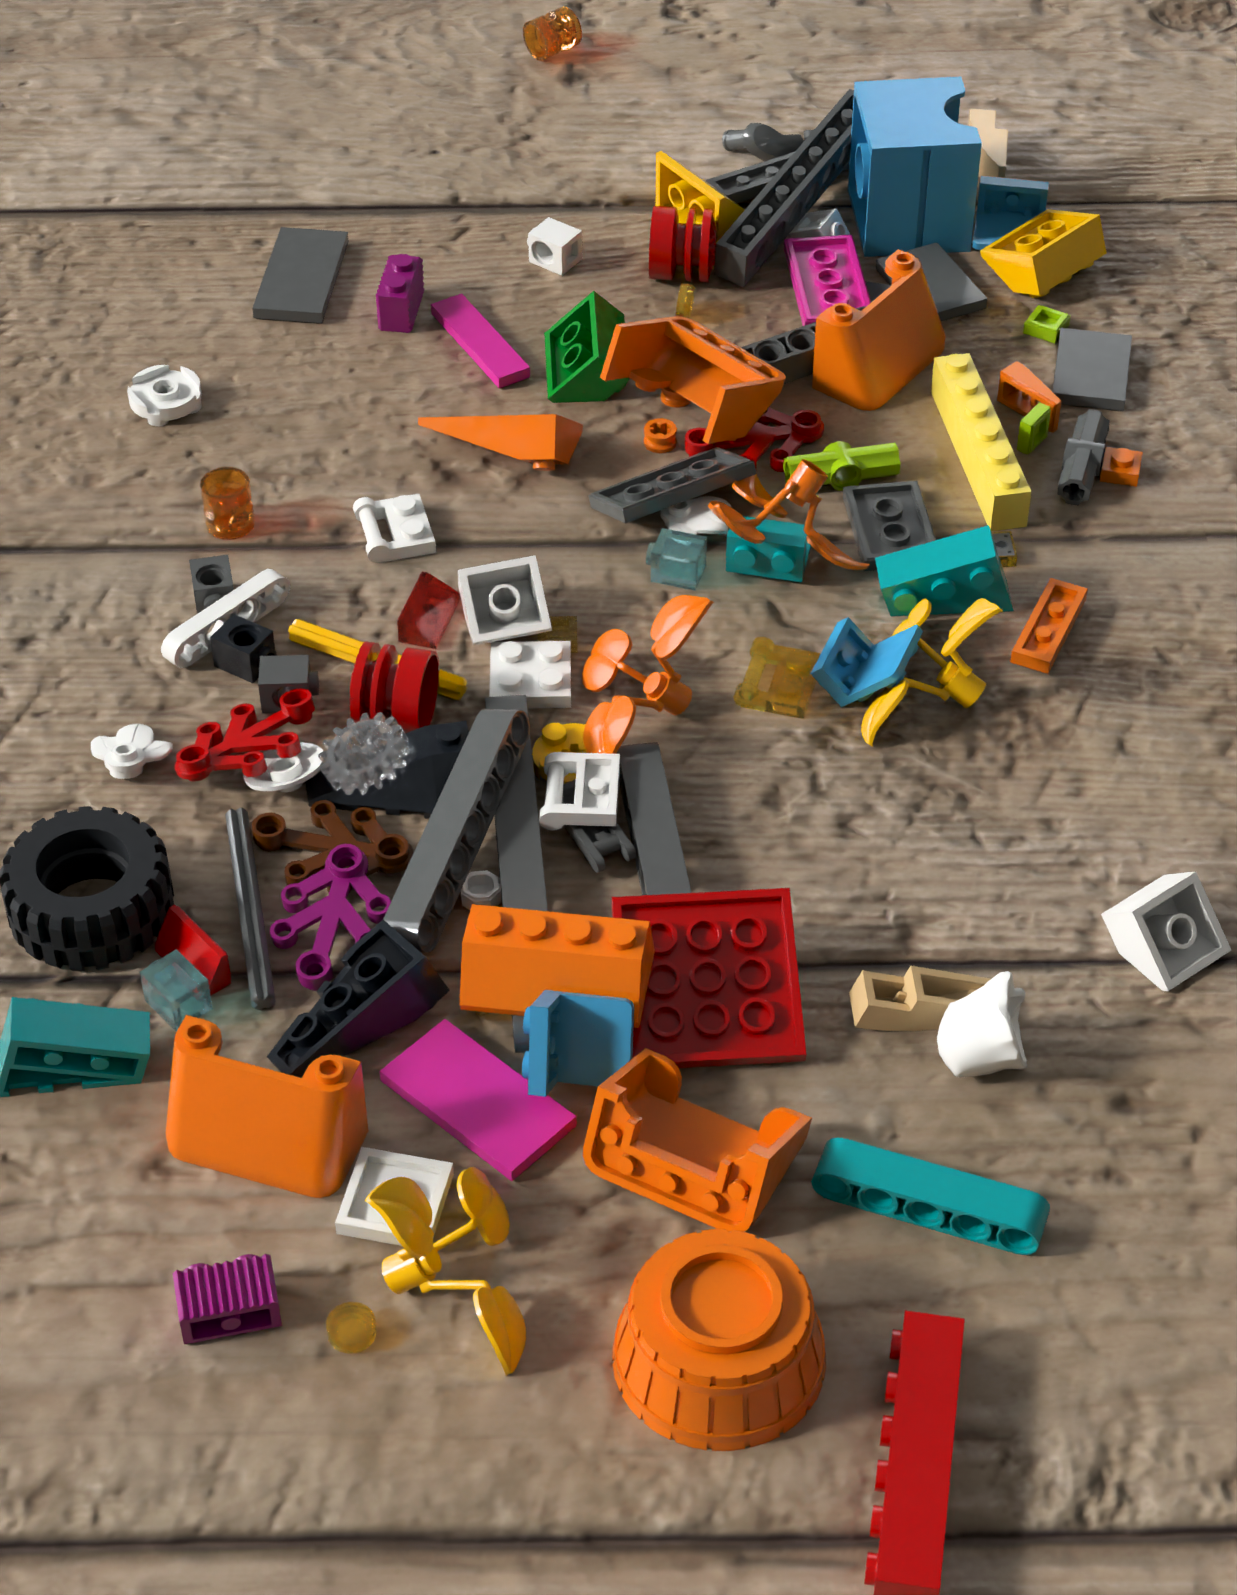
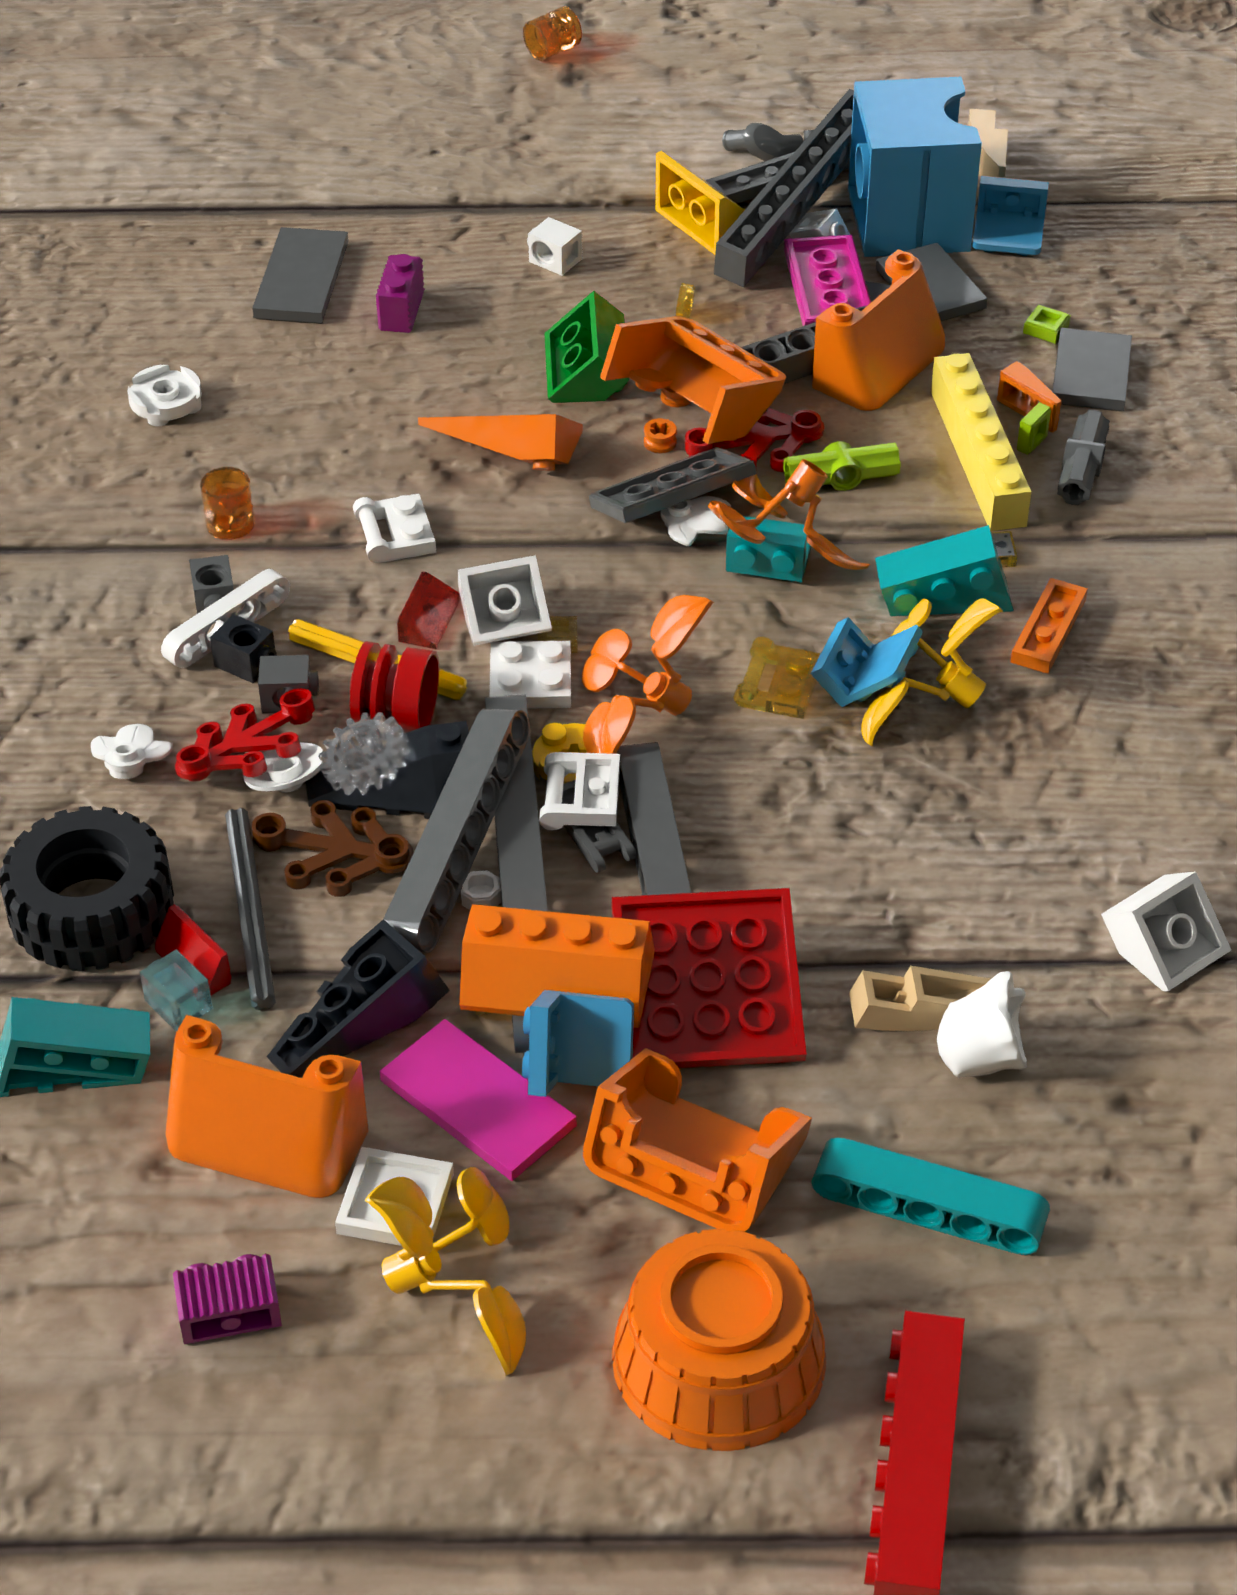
magenta plant [270,844,391,991] -> none
clear yellow tile [326,1302,377,1353] -> none
dark pink tile [431,293,530,388] -> none
clear light blue brick [646,528,707,591] -> none
red wheel [649,206,717,283] -> none
dark grey tile [843,481,936,571] -> none
yellow slope [980,209,1107,298] -> none
orange plate [1100,447,1143,487] -> none

